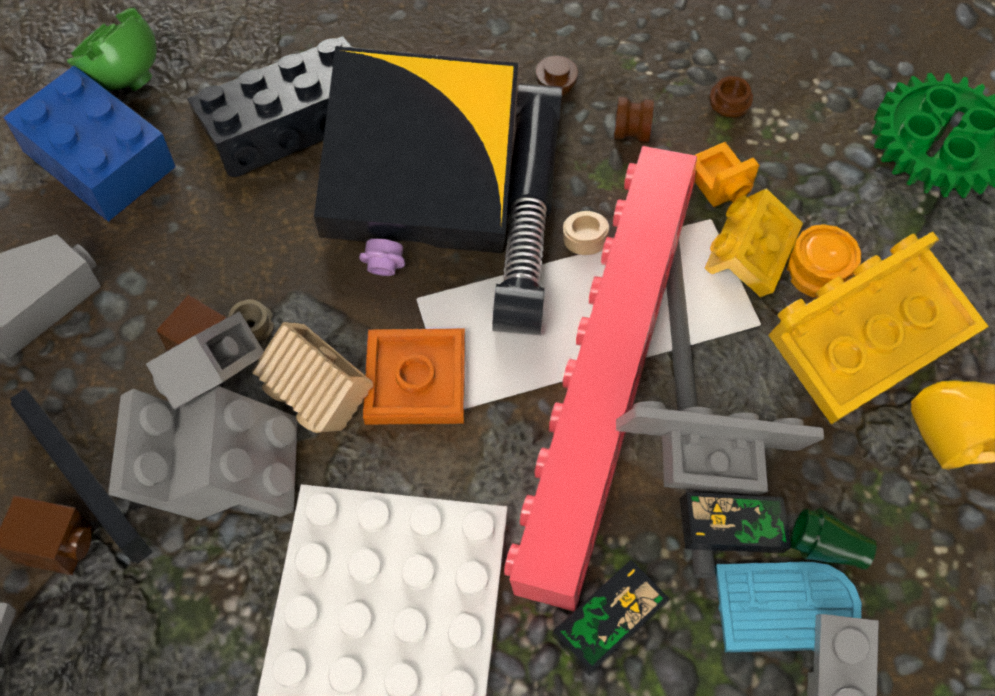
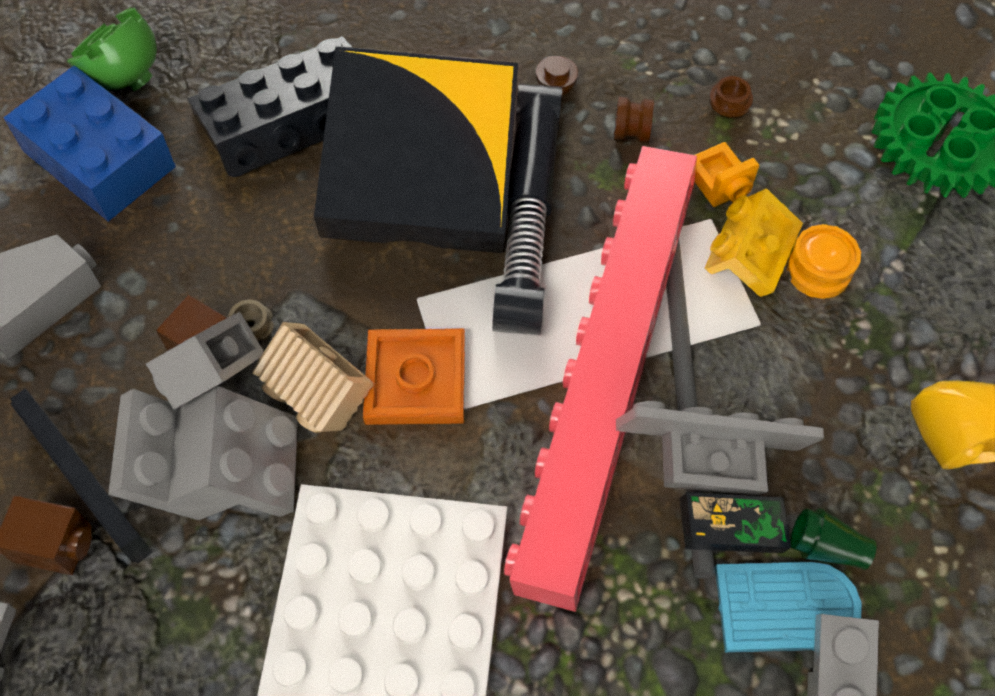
lavender plate [359,239,405,276] -> none
tile [552,560,669,676] -> none
tan tile [563,211,609,255] -> none
yellow bracket [768,232,989,425] -> none

